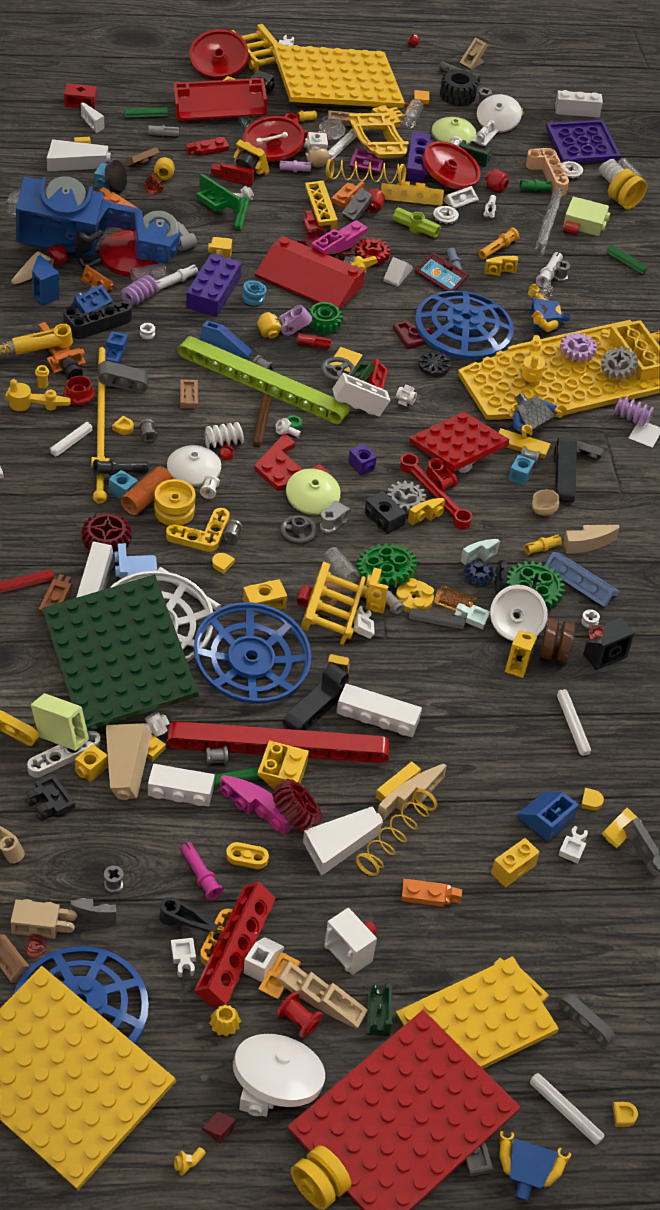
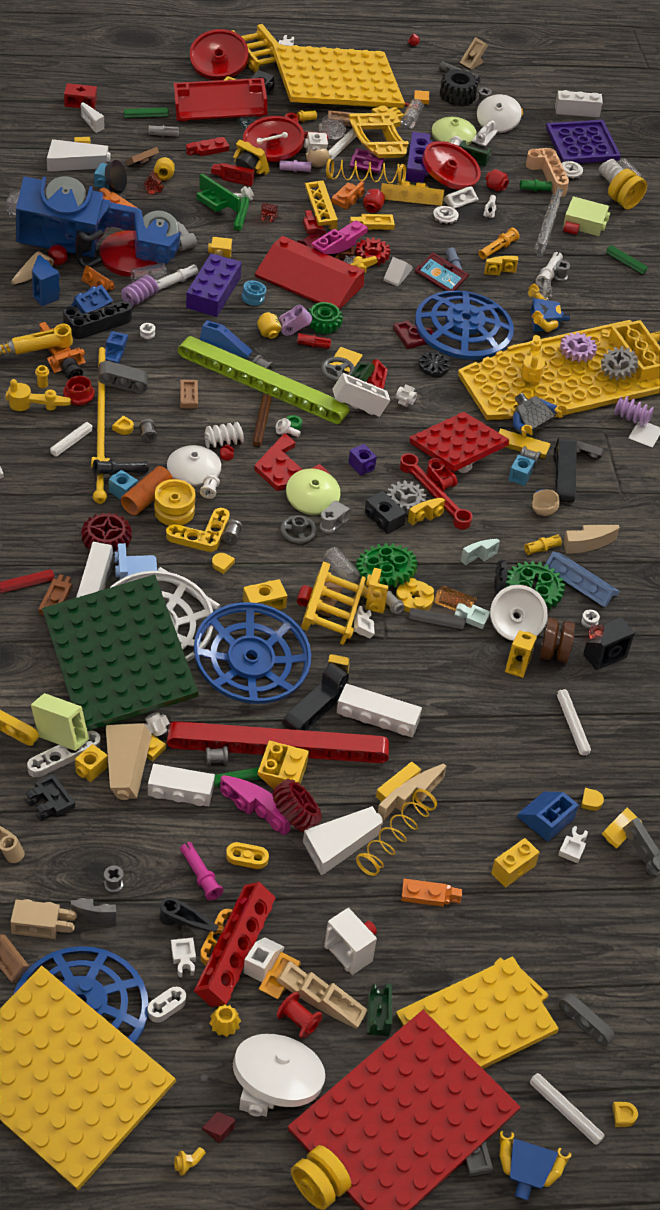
clear red tile [24,934,47,958] -> none
flat silver plate [342,188,374,221] -> none
lime piece [393,207,441,238] -> none
dark blue gear [464,560,494,585] -> none
none -> white beam [148,987,186,1023]
none -> clear red tile [261,202,279,222]
none -> yellow hinge [349,214,395,230]

